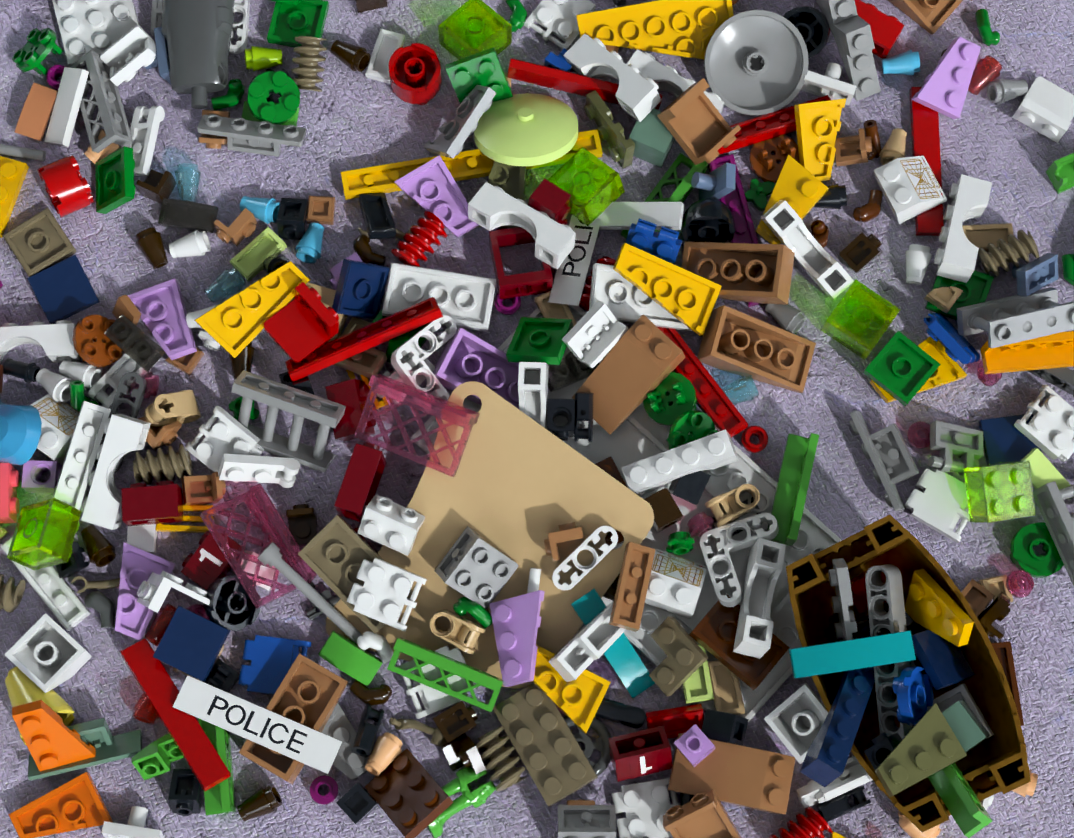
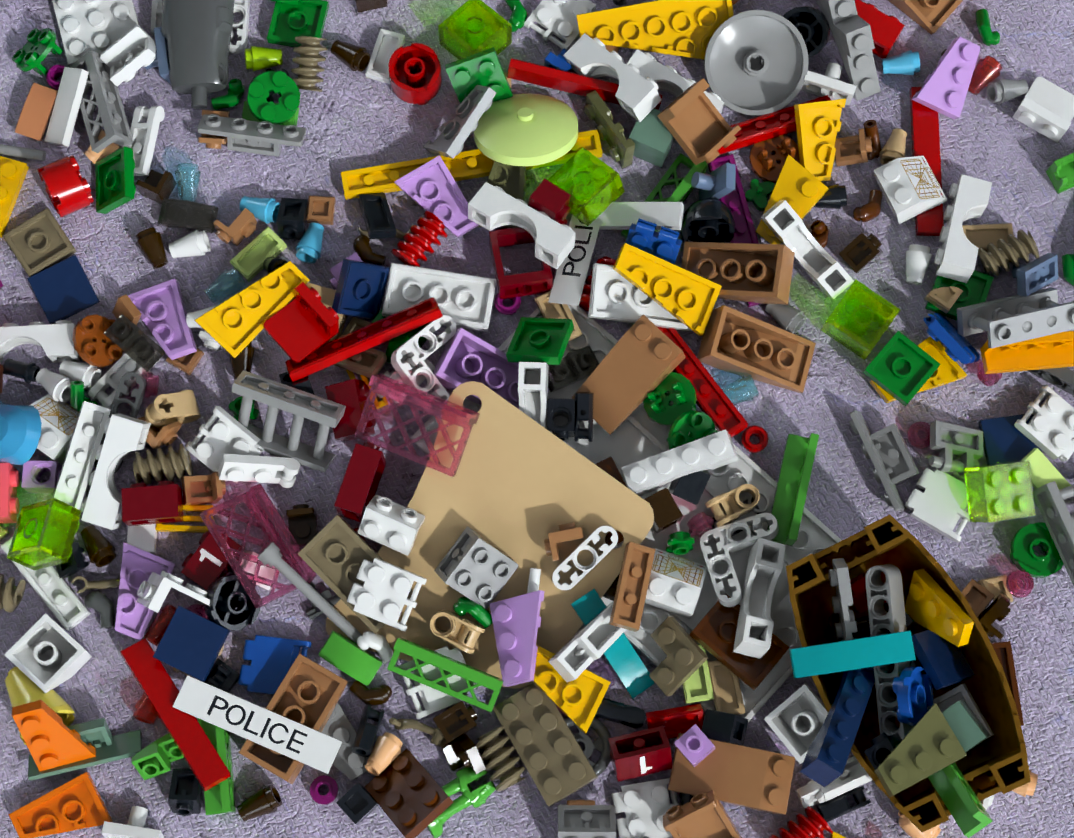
white bracket [562,300,629,368] -> none

